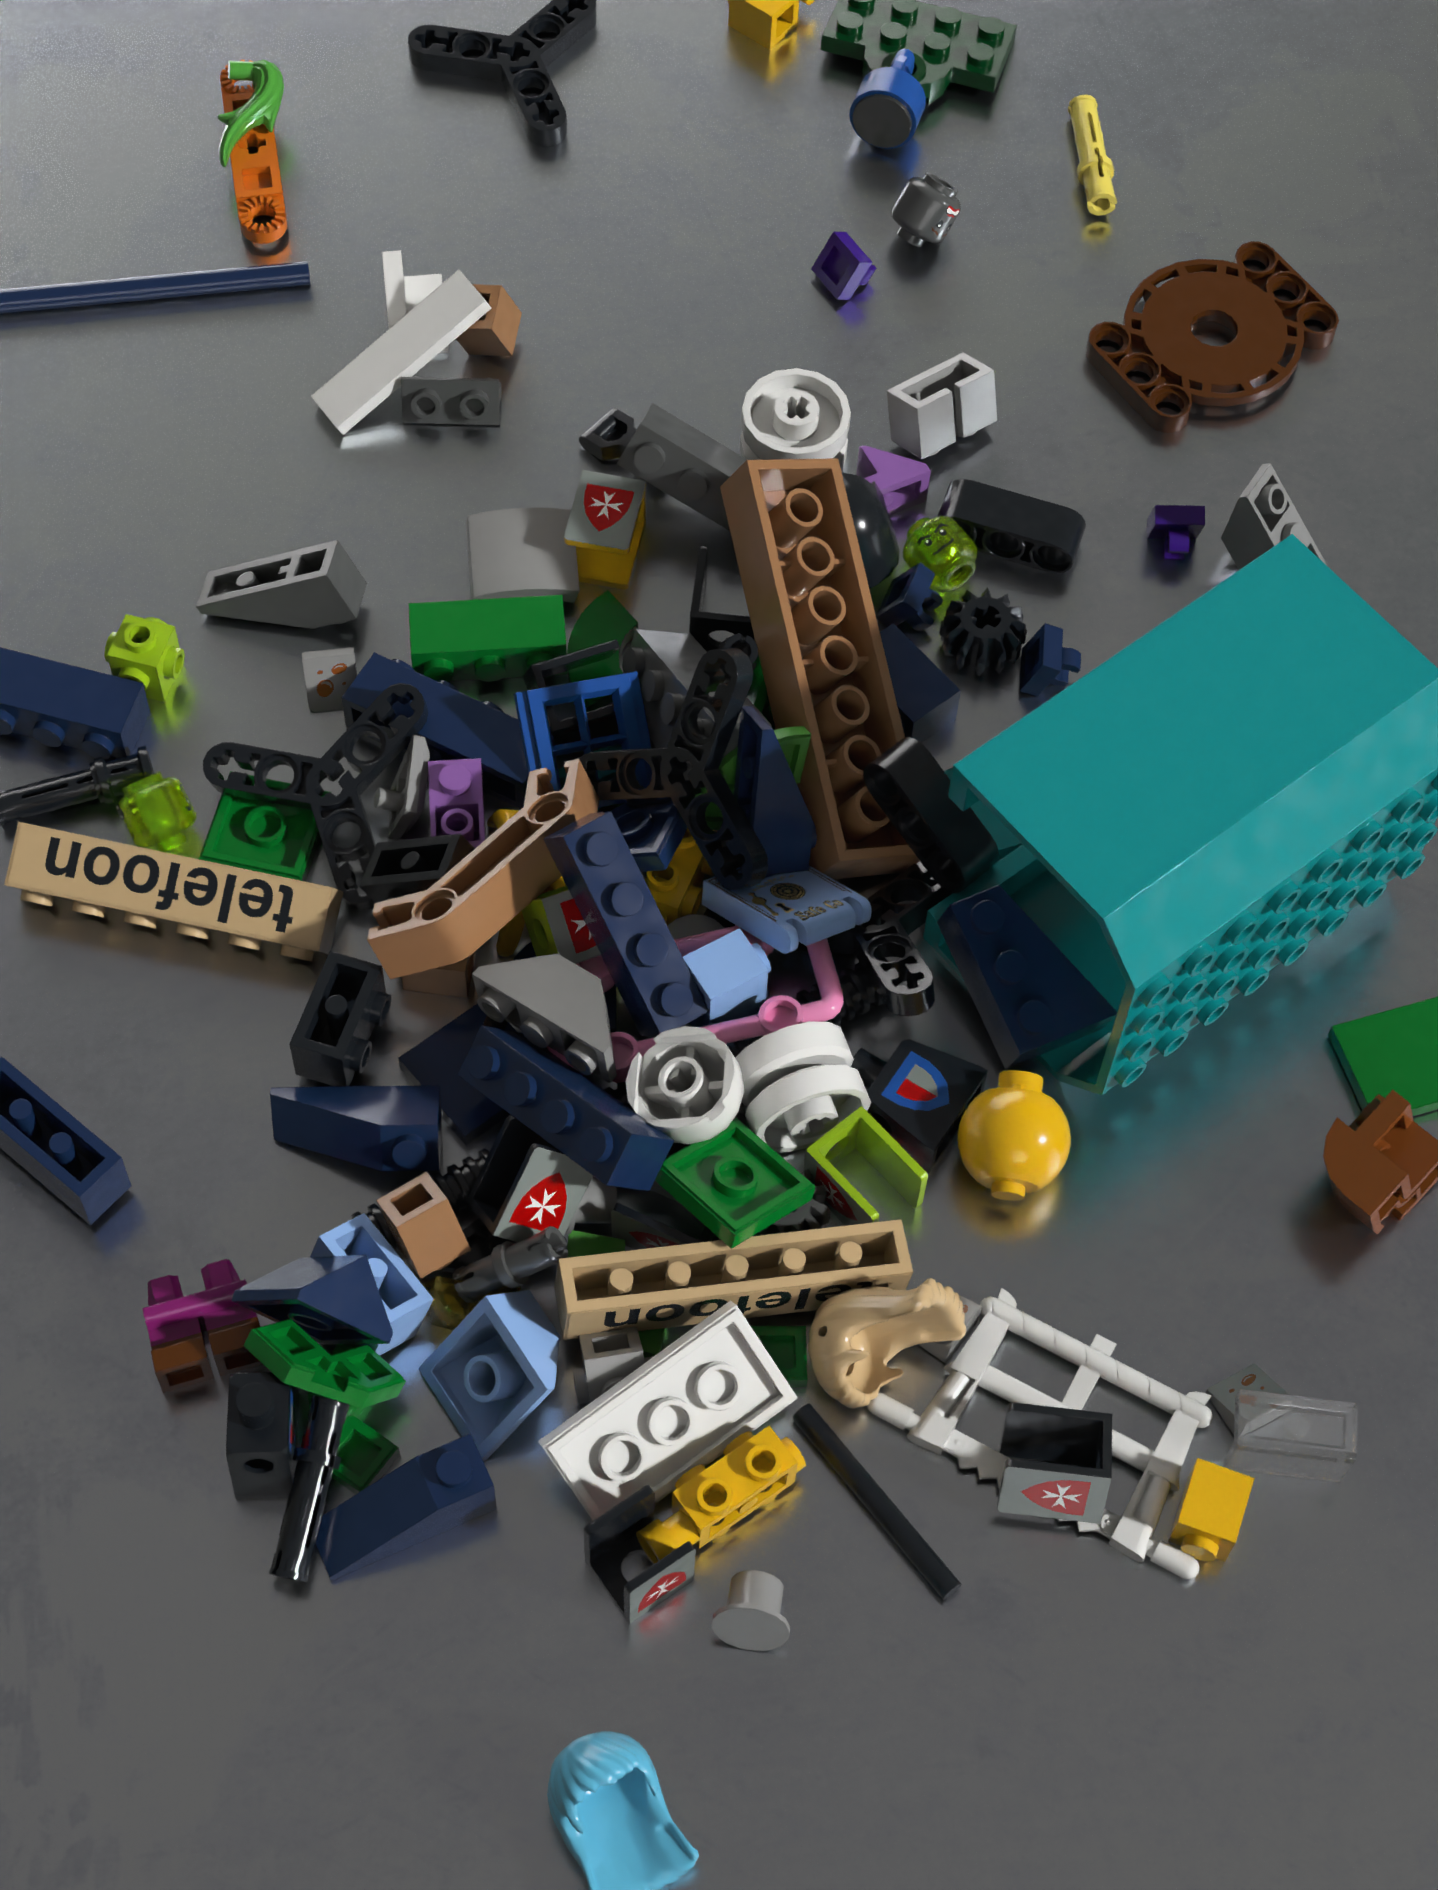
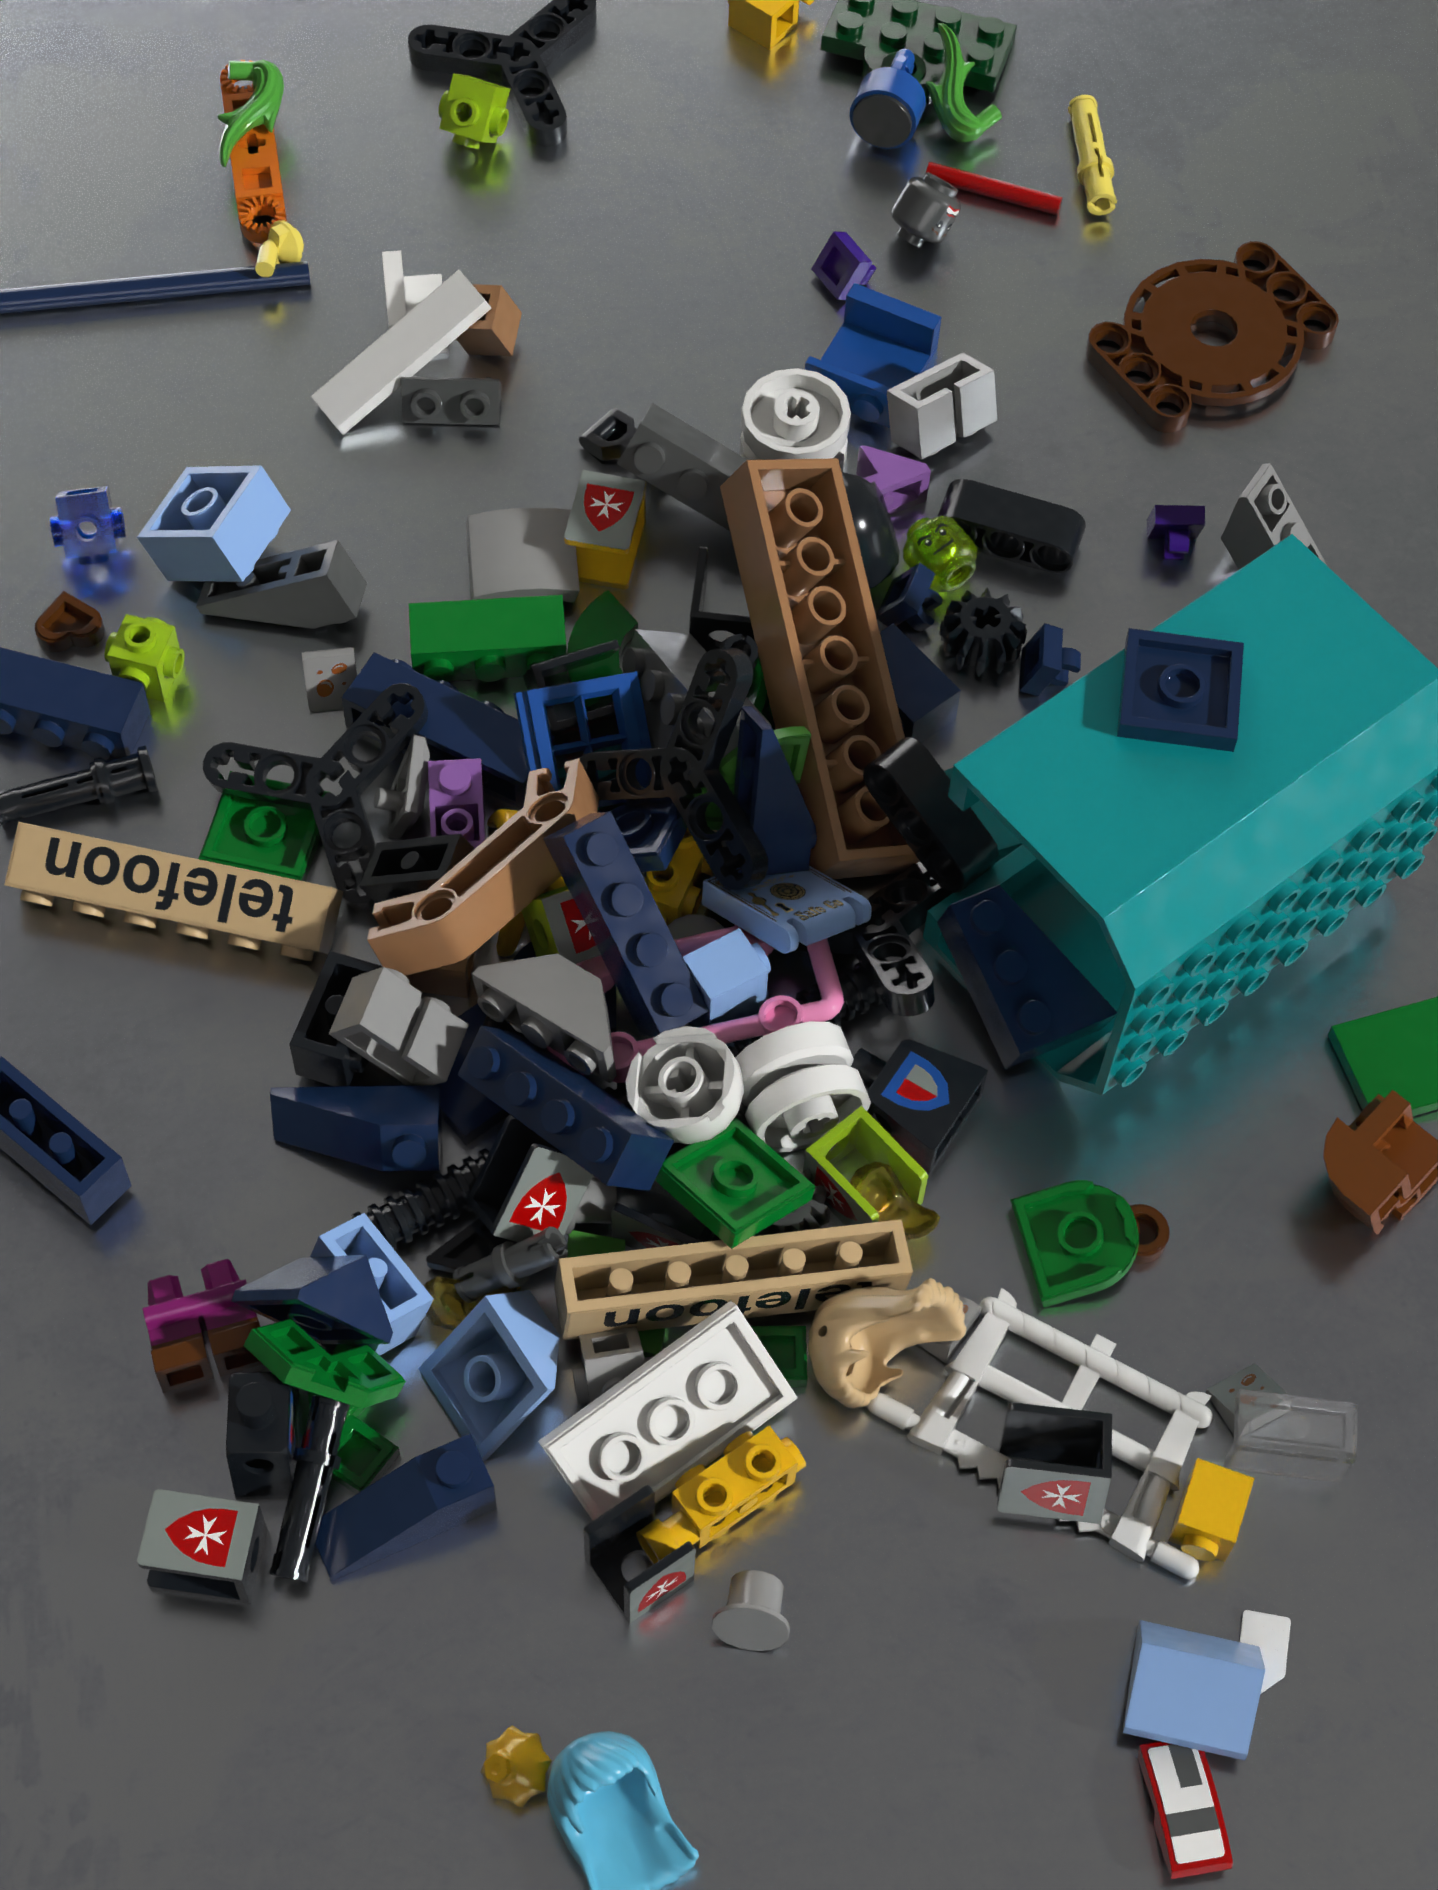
clear neon green head [117,771,197,852] -> none
medium nougat brick [376,1172,471,1279] -> none
black bar [792,1403,962,1600] -> none
yellow brick [957,1070,1071,1201] -> none
none -> reddish brown tile [35,591,105,653]
none -> clear blue brick [50,485,126,565]
none -> light blue brick [137,465,291,582]
none -> piece [137,1489,268,1604]
none -> light yellow plate [255,220,304,277]
none -> light grey piece [329,967,469,1086]
none -> lime brick [438,73,510,149]
none -> yellow piece [480,1725,552,1807]
none -> blue panel [805,283,942,428]
none -> clear yellow hair [850,1162,940,1241]
none -> red bar [925,162,1063,216]
none -> bright green piece [926,23,1002,143]
none -> green tile [1010,1180,1139,1308]
none -> dark blue tile [1117,628,1244,752]
none -> light blue slope [1123,1620,1265,1761]
none -> reddish brown tile [1130,1204,1170,1264]
none -> slope [1138,1741,1233,1879]
none -> white sticker [1240,1610,1291,1694]

